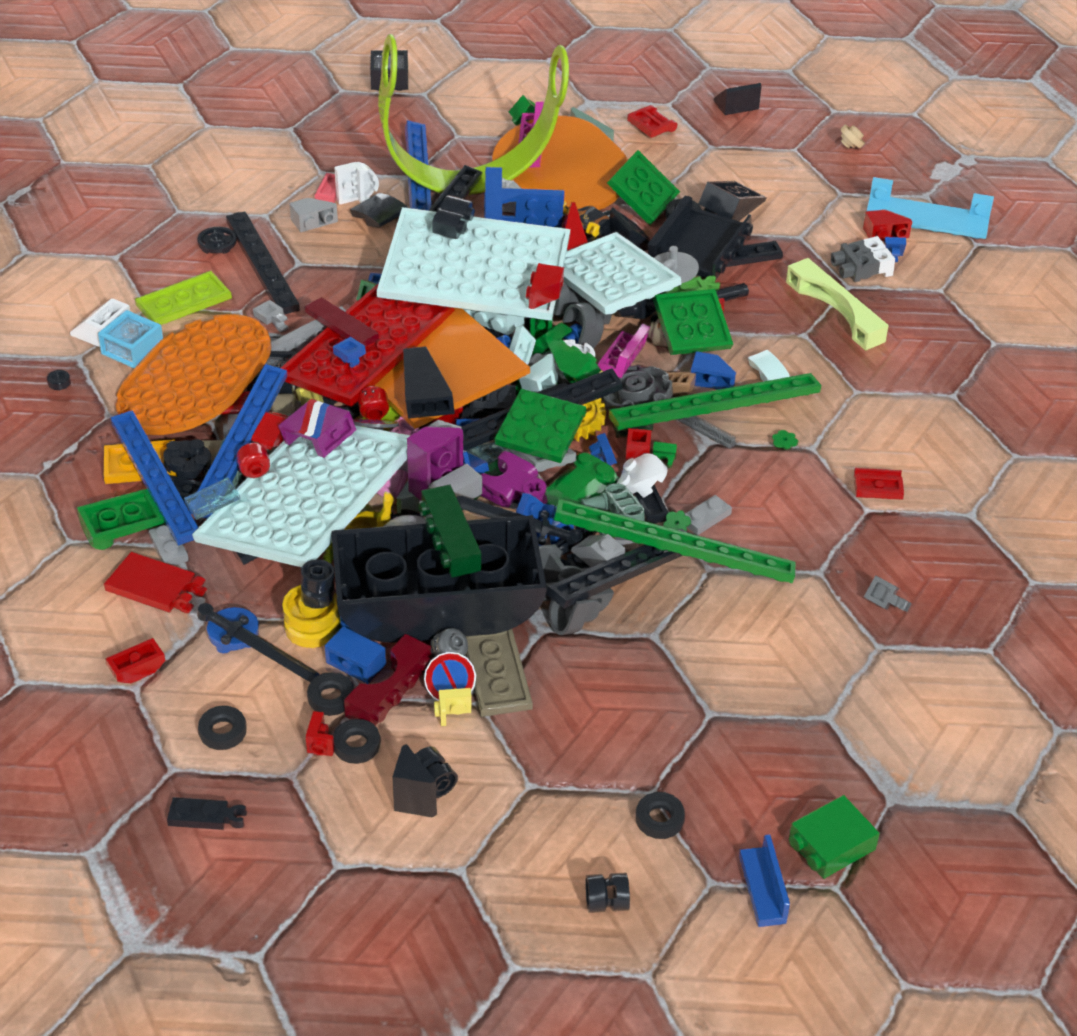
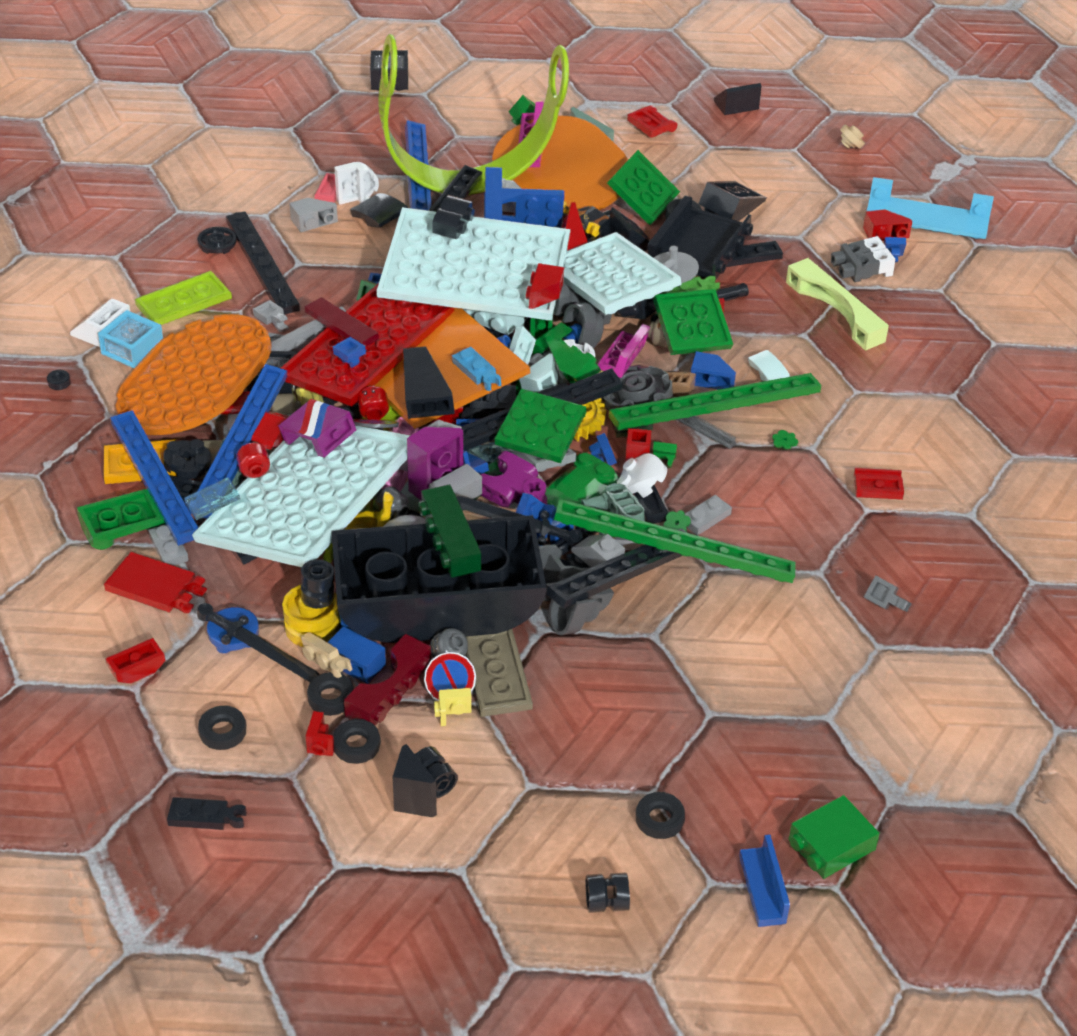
none -> tan plate [301,632,353,678]
none -> dark grey head [373,486,409,520]
none -> dark azure plate [452,347,502,391]

